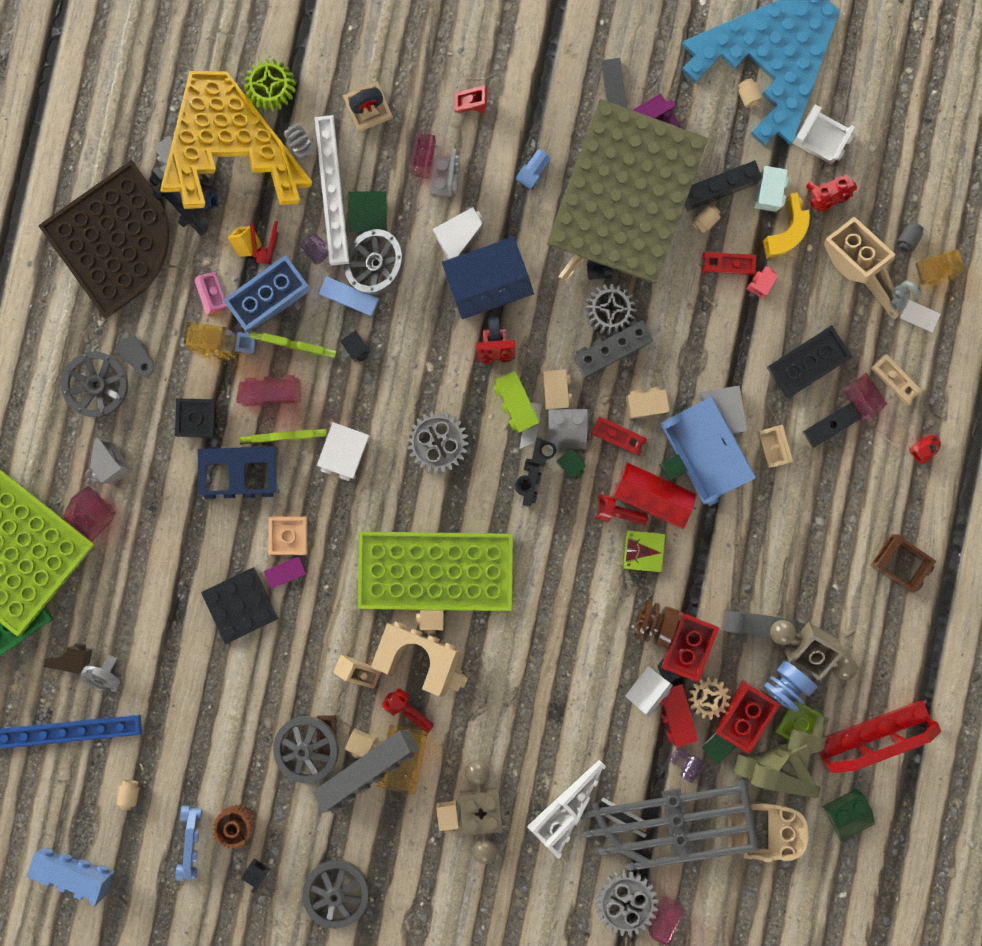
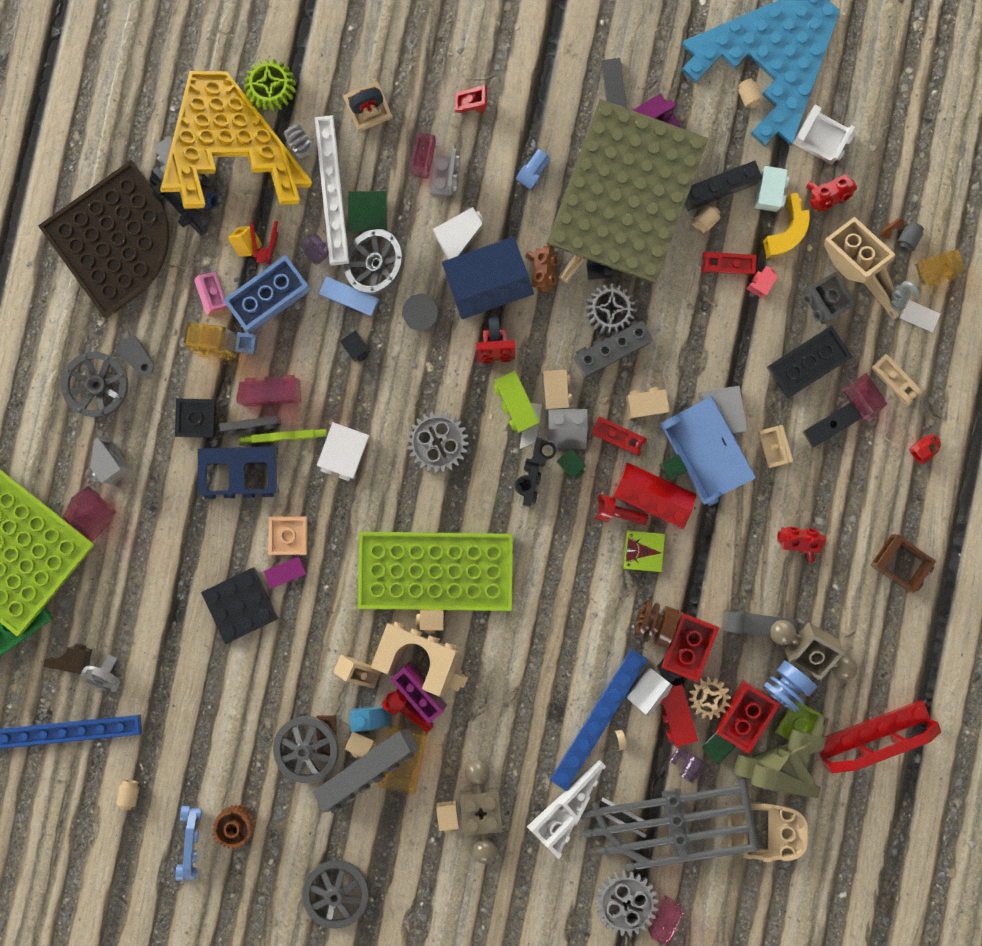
medium blue wedge [27,848,115,906] -> none
black panel [241,858,270,893] -> none
lime piece [249,330,336,358] -> none
dark green slope [822,789,875,842] -> none
none -> dark grey plate [219,415,281,435]
none -> dark azure slope [349,706,392,732]
none -> magenta brick [390,662,447,724]
none -> dark grey hat [402,294,439,331]
none -> dark orange brick [526,245,559,293]
none -> blue plate [550,649,648,791]
none -> tan tile [614,730,627,751]
none -> red brick [777,526,826,563]
none -> dark grey plate [802,271,856,324]
none -> dark orange piece [879,218,904,239]

